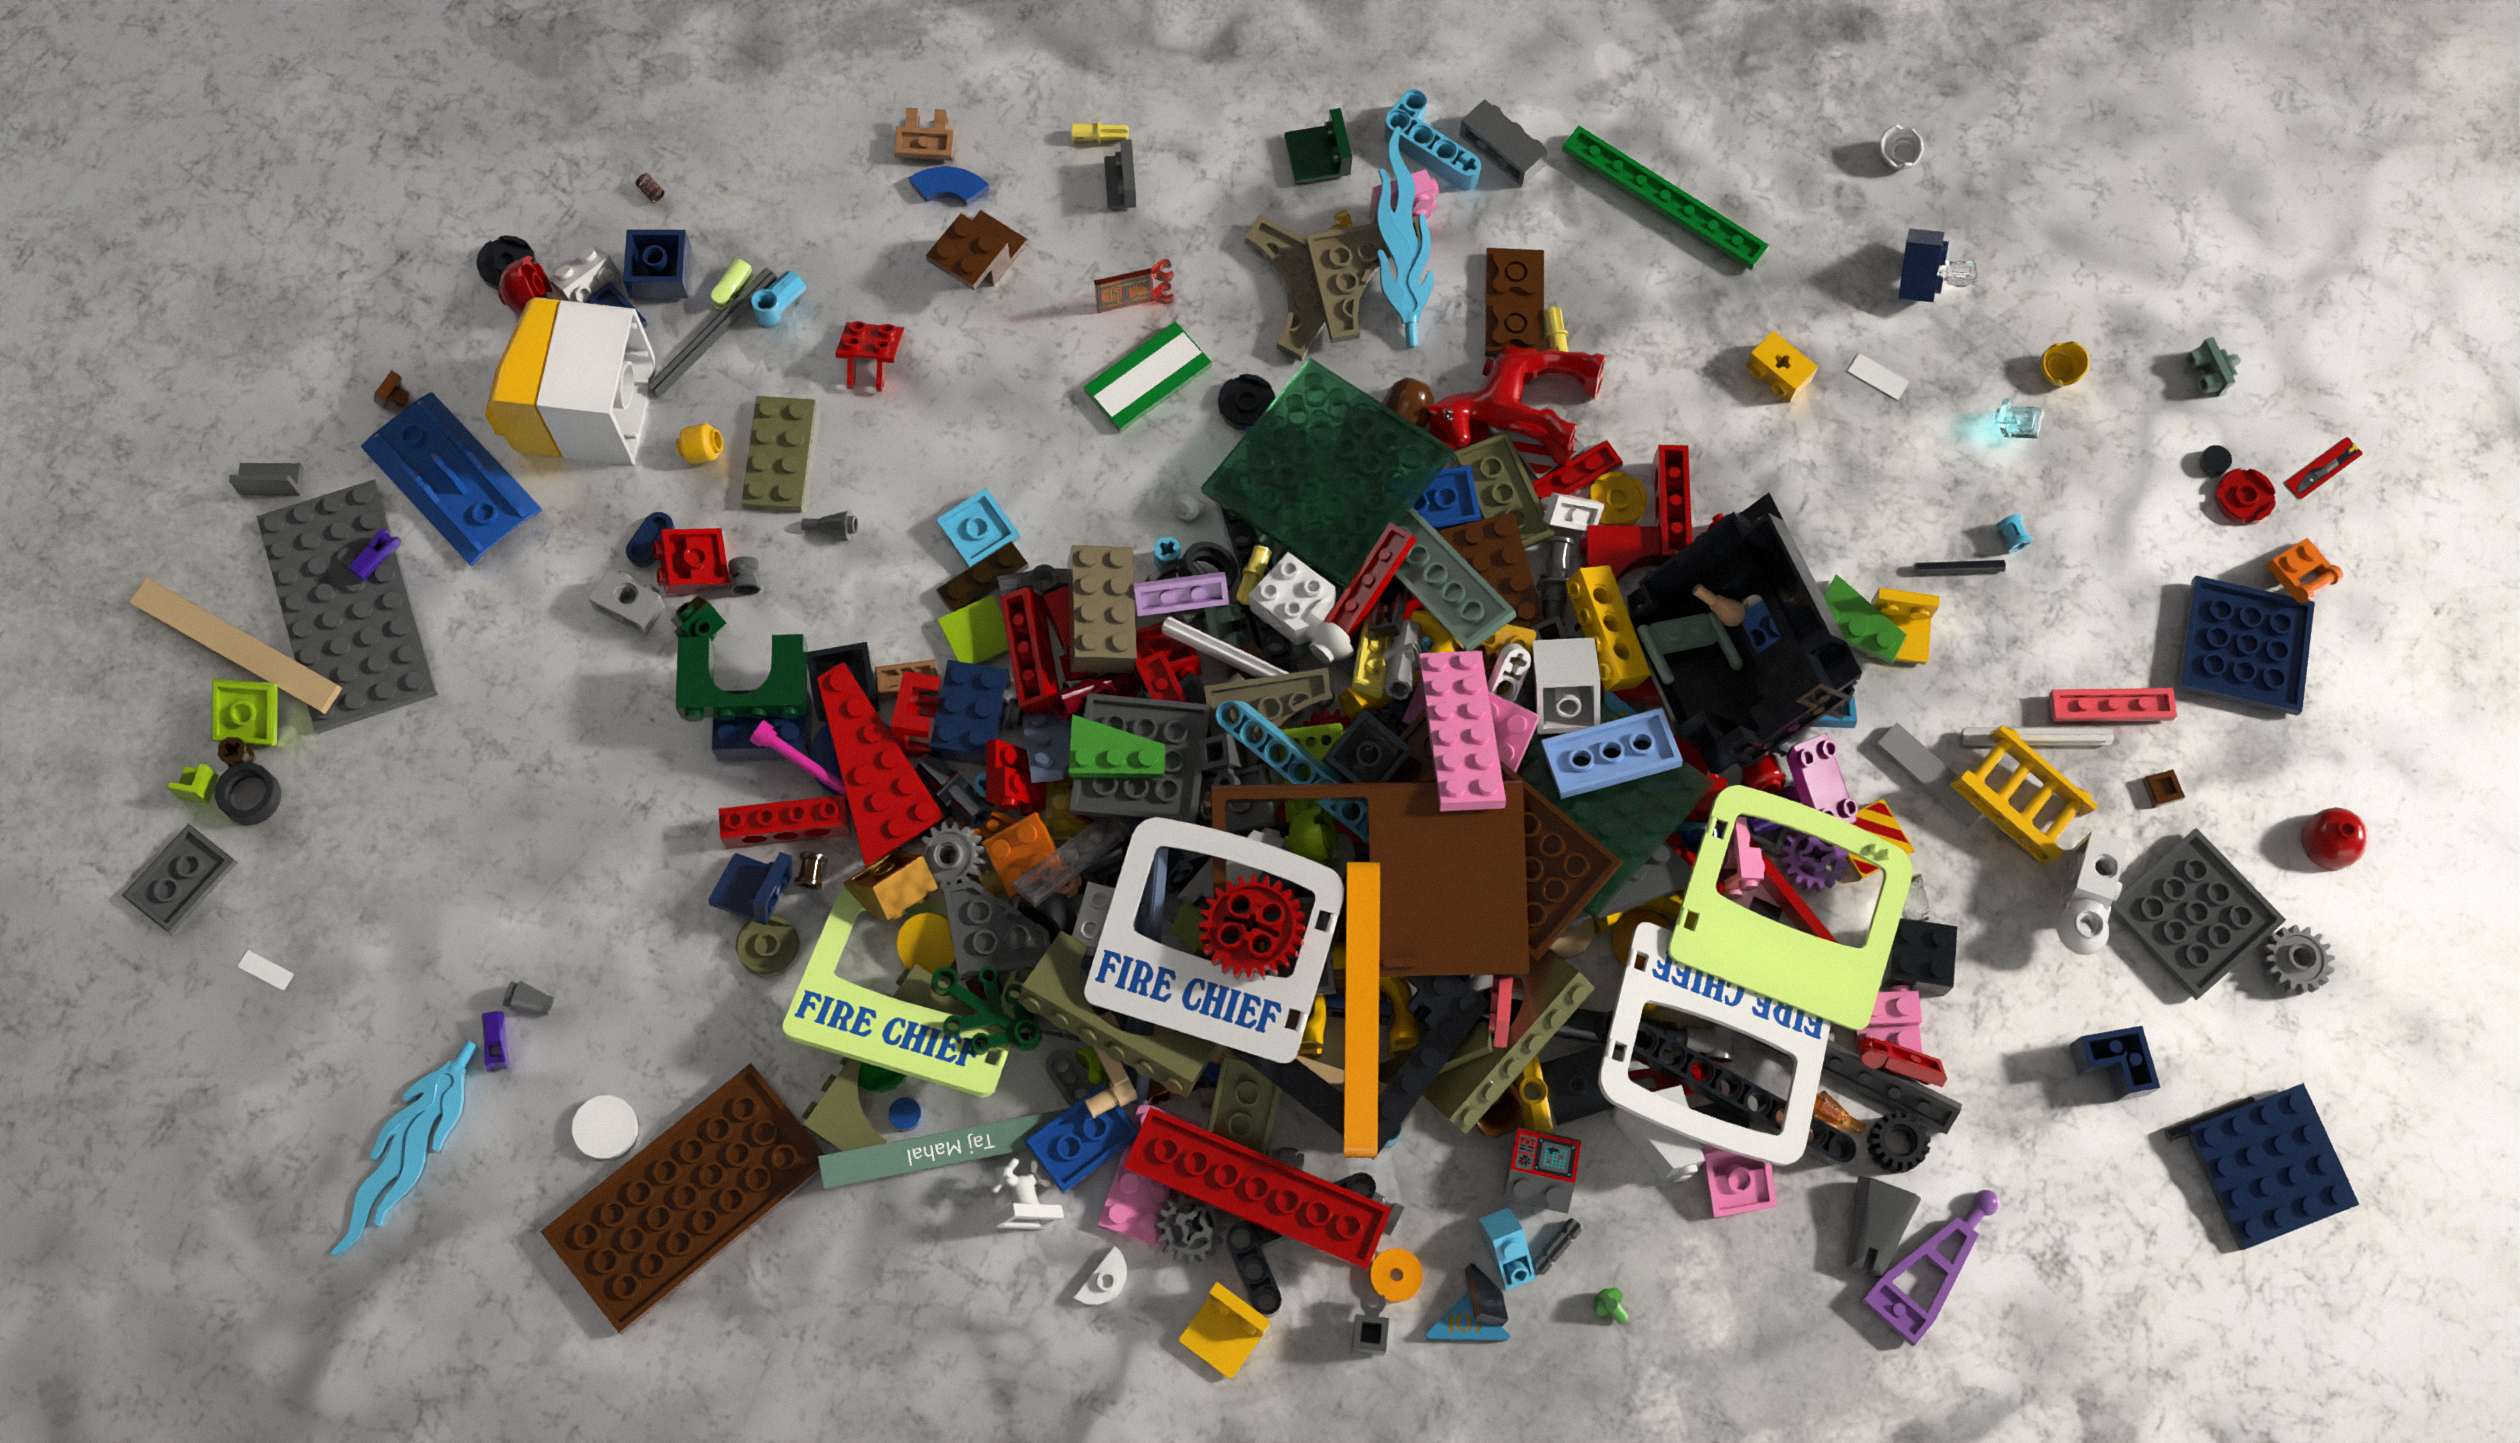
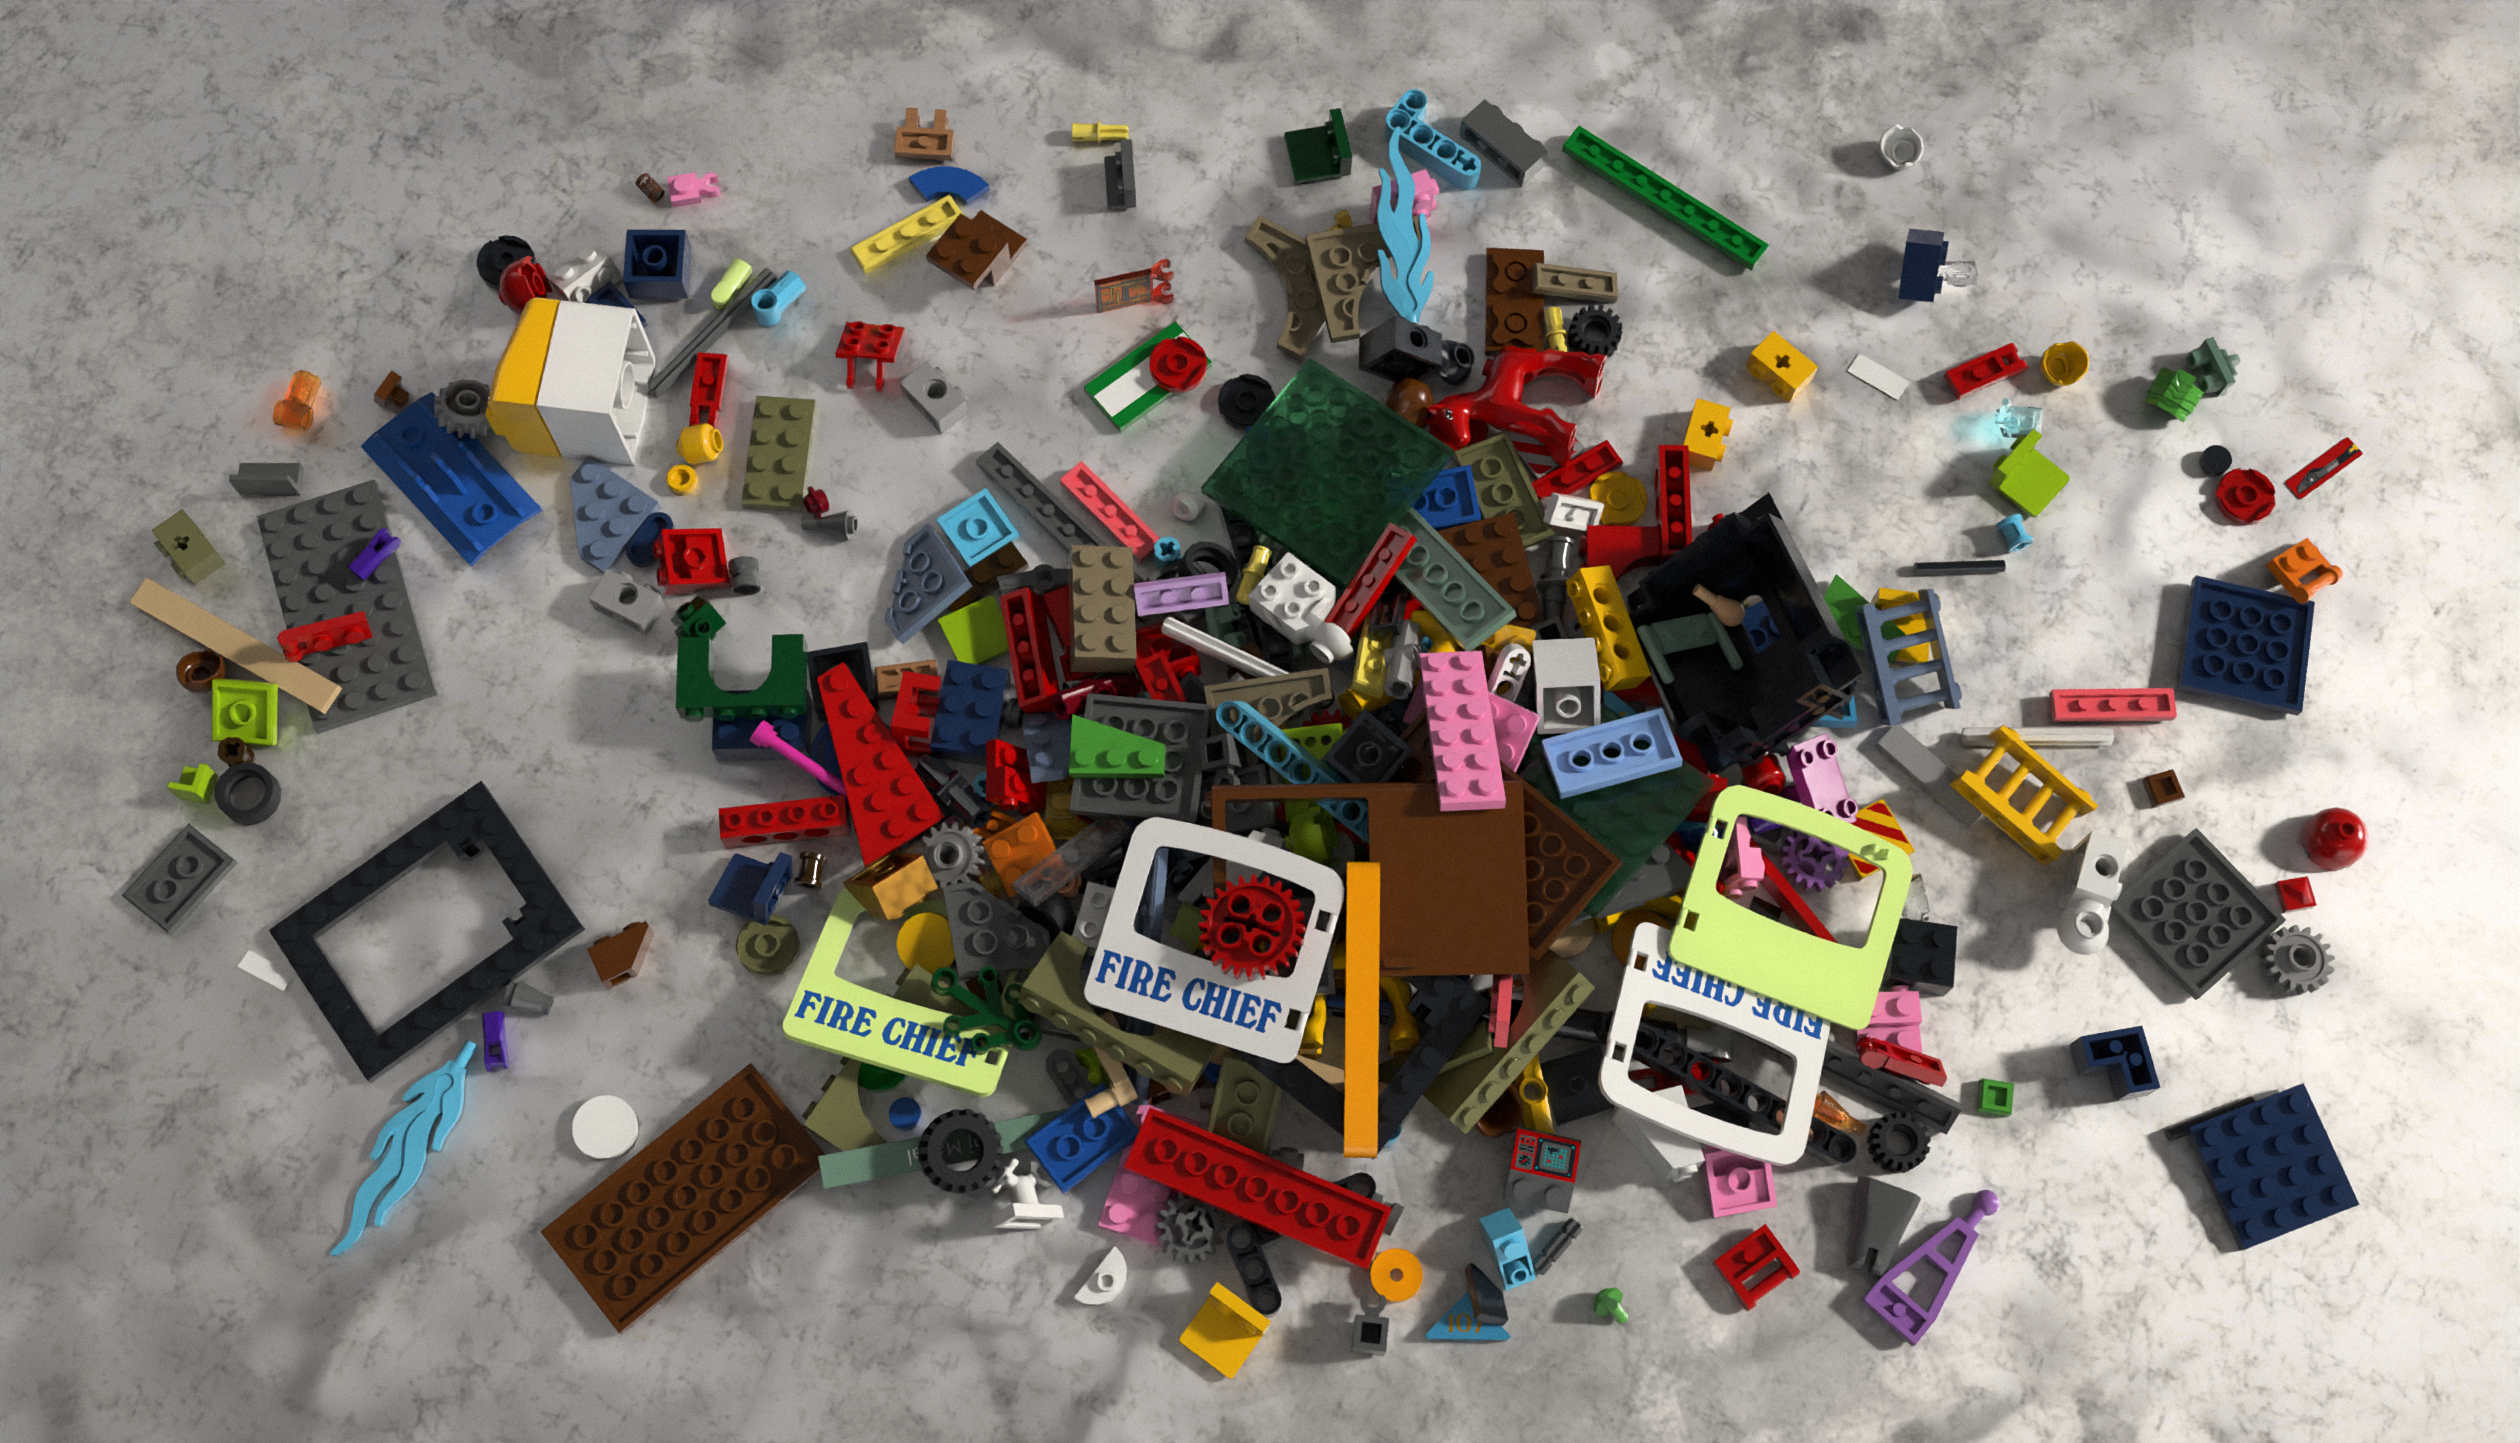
none -> olive brick [151,509,226,585]
none -> reddish brown hair [176,649,226,694]
none -> black plate [269,781,585,1083]
none -> clear orange piece [273,370,322,432]
none -> red plate [277,611,373,662]
none -> light grey gear [434,379,493,439]
none -> sand blue plate [570,456,661,574]
none -> reddish brown slope [587,921,654,990]
none -> yellow tile [666,464,698,496]
none -> bright pink plate [667,172,721,208]
none -> red hinge [689,352,729,429]
none -> dark red plate [803,486,829,519]
none -> light yellow tile [850,194,963,274]
none -> sand blue plate [884,523,972,644]
none -> light grey brick [900,361,968,435]
none -> black tyre [918,1109,1003,1194]
none -> dark grey plate [976,442,1150,622]
none -> coral plate [1059,461,1160,564]
none -> red tile [1149,337,1207,393]
none -> black brick [1359,316,1475,386]
none -> dark tan tile [1532,263,1618,303]
none -> black tyre [1568,304,1623,357]
none -> yellow brick [1682,398,1733,471]
none -> red plate [1712,1224,1800,1312]
none -> sand blue fence [1854,589,1962,726]
none -> red plate [1943,343,2029,400]
none -> bright green tile [1977,1078,2014,1117]
none -> lime bracket [1988,429,2070,518]
none -> bright green hair [2145,367,2204,422]
none -> red tile [2274,876,2317,913]

